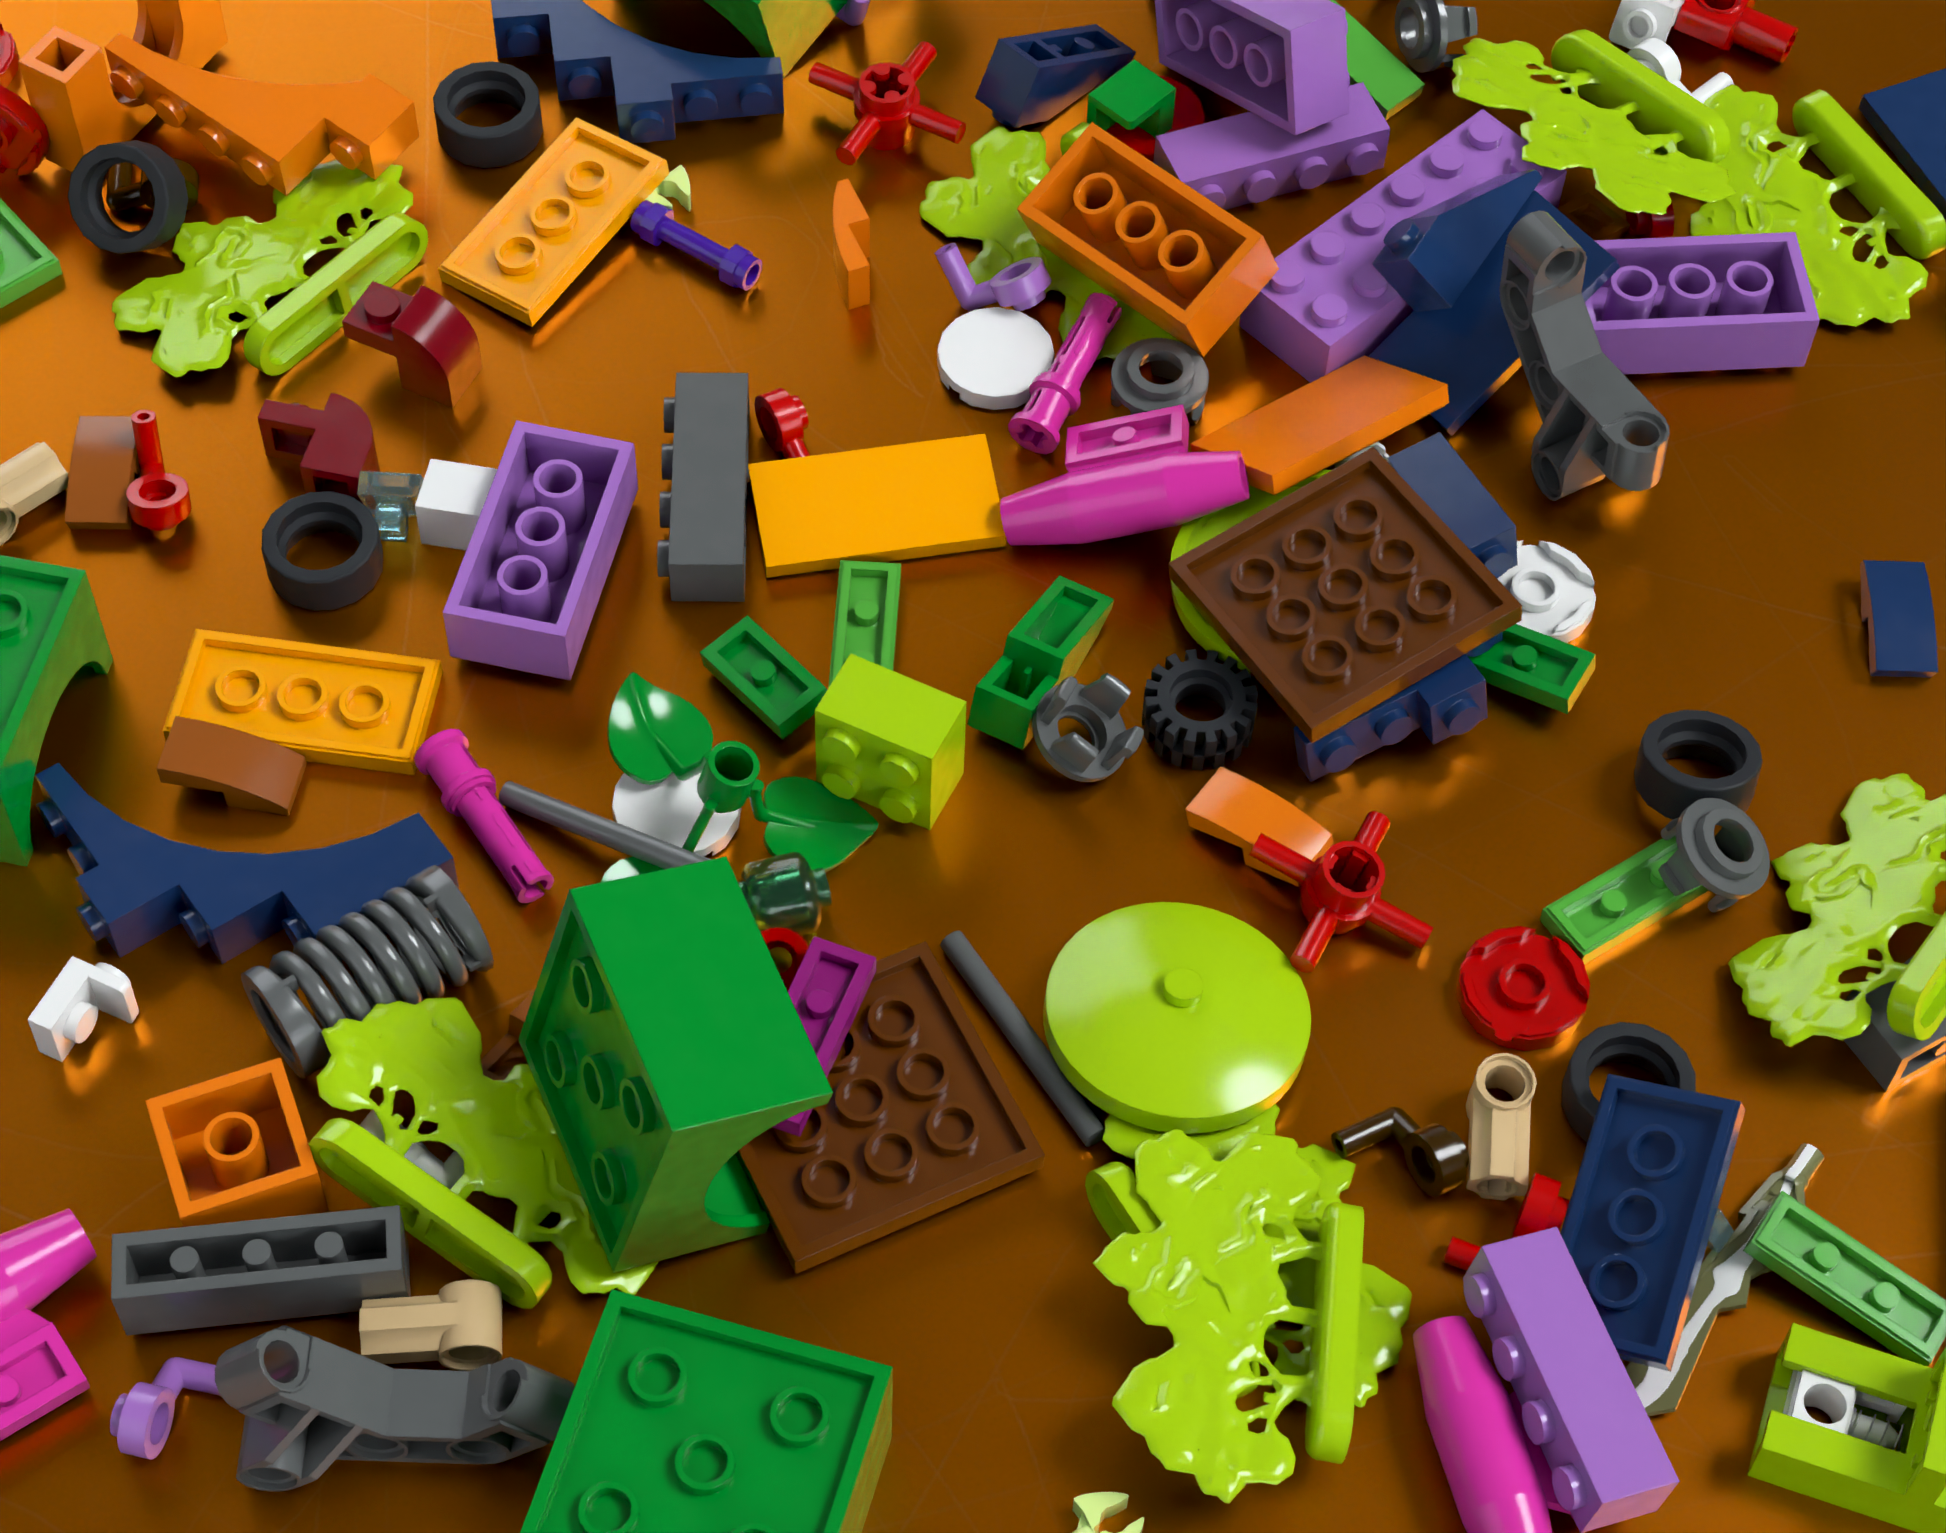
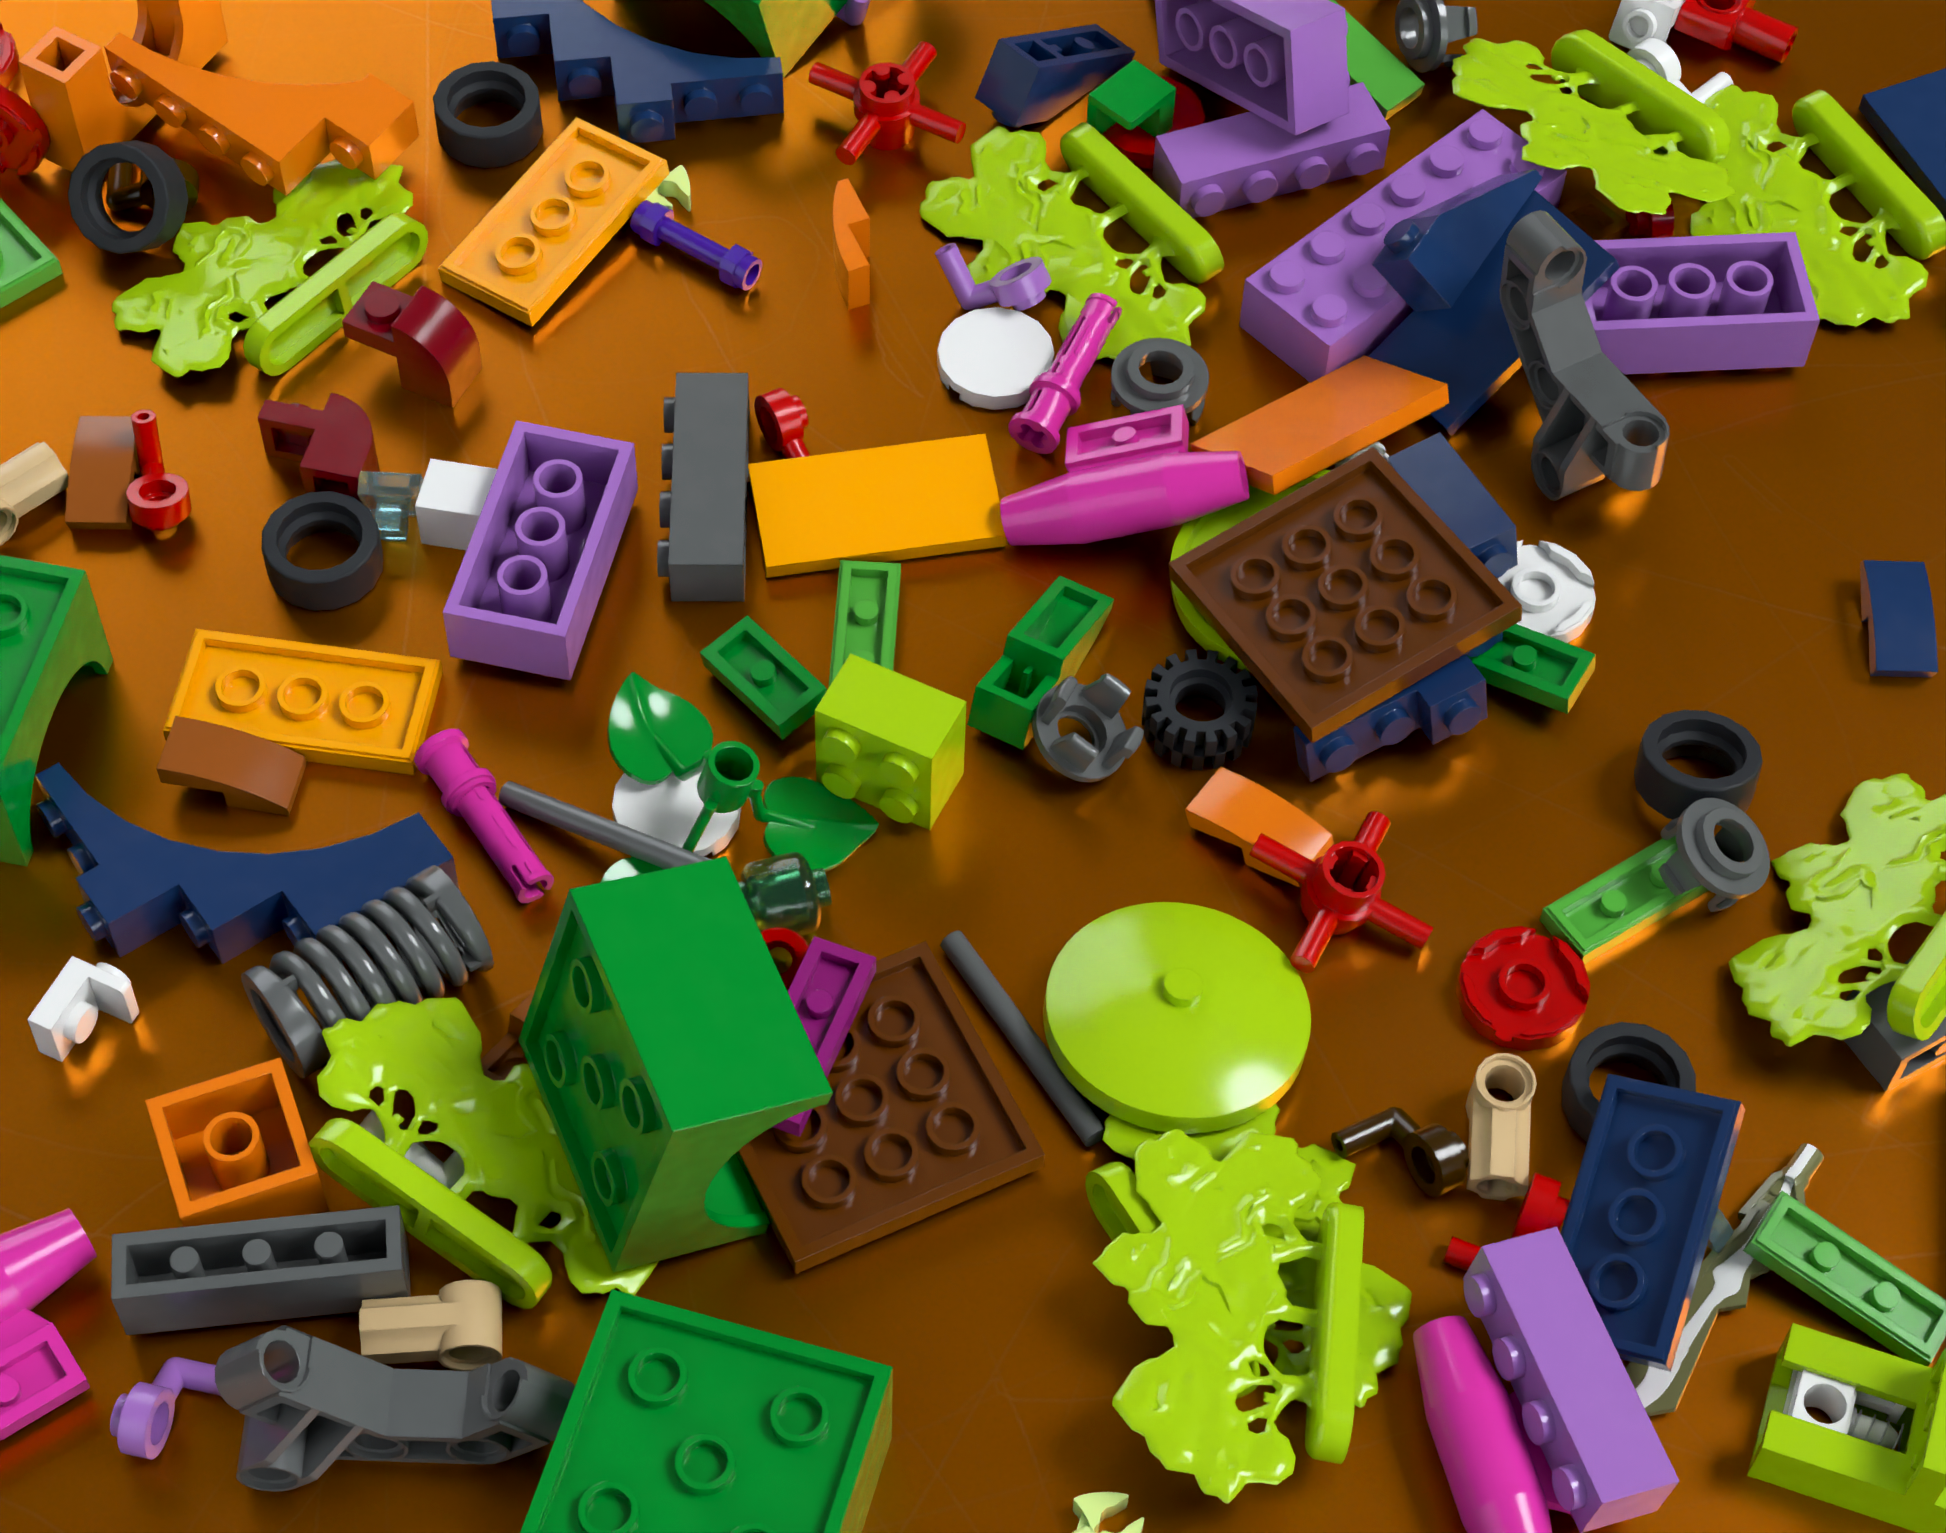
orange brick [1017,122,1279,357] -> none

